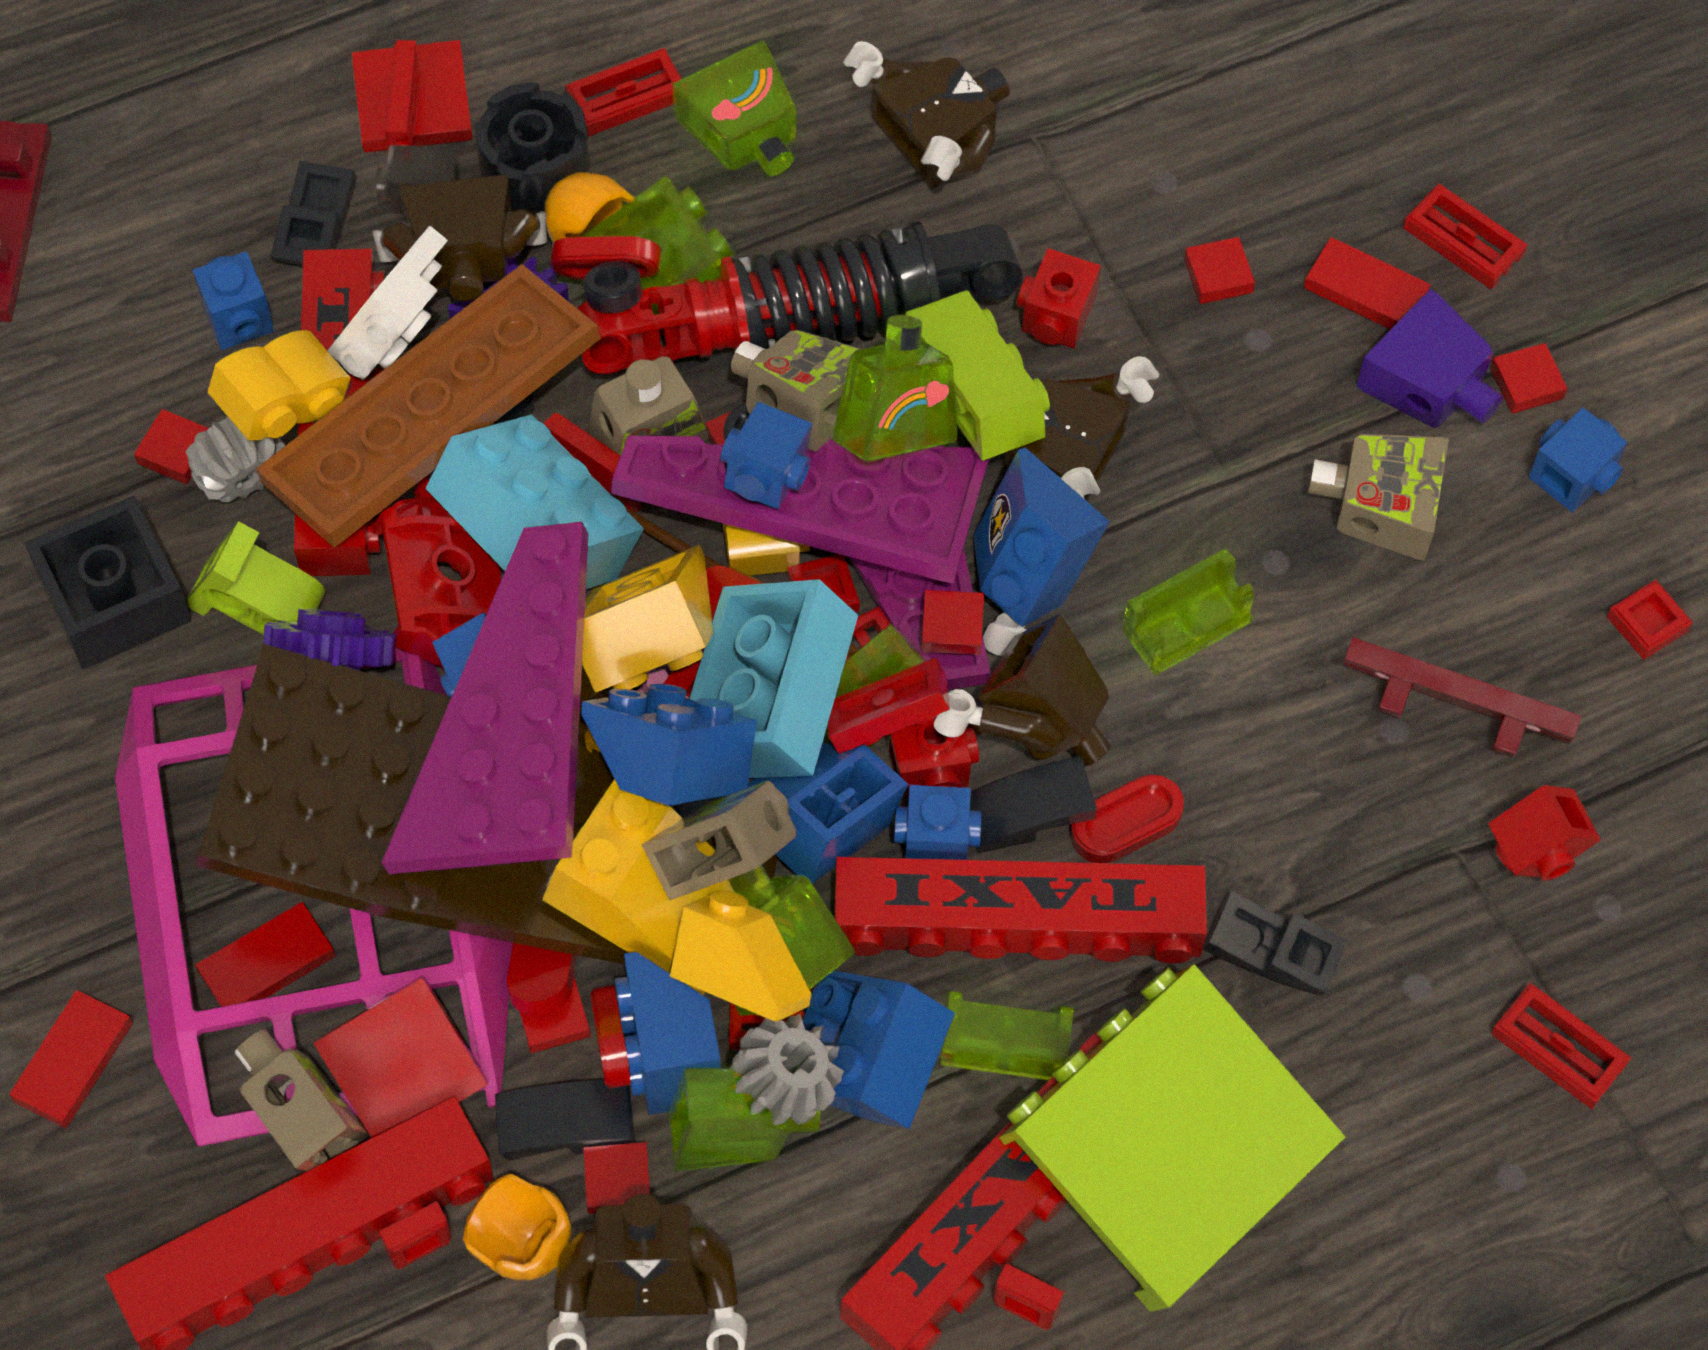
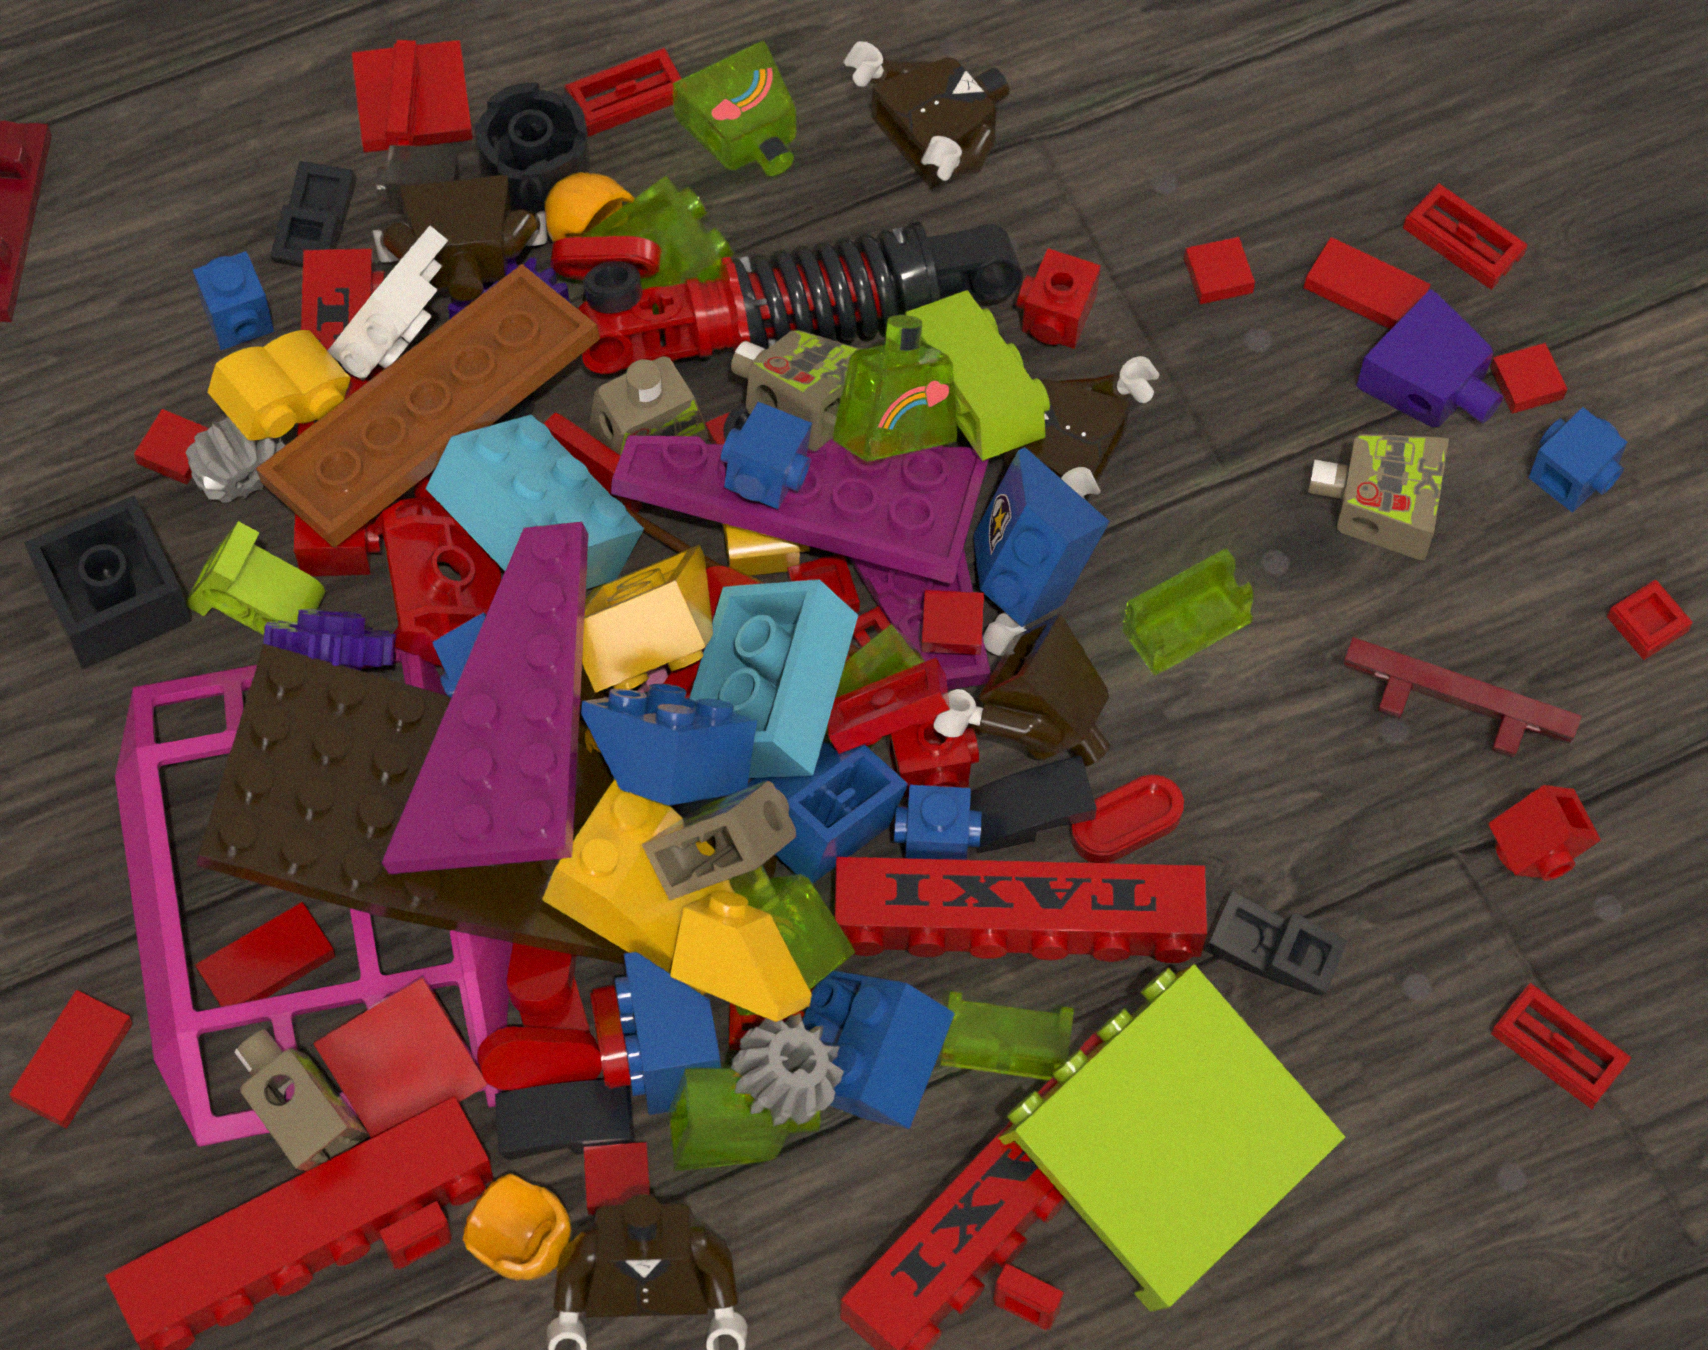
none -> red tile [477,1027,602,1090]

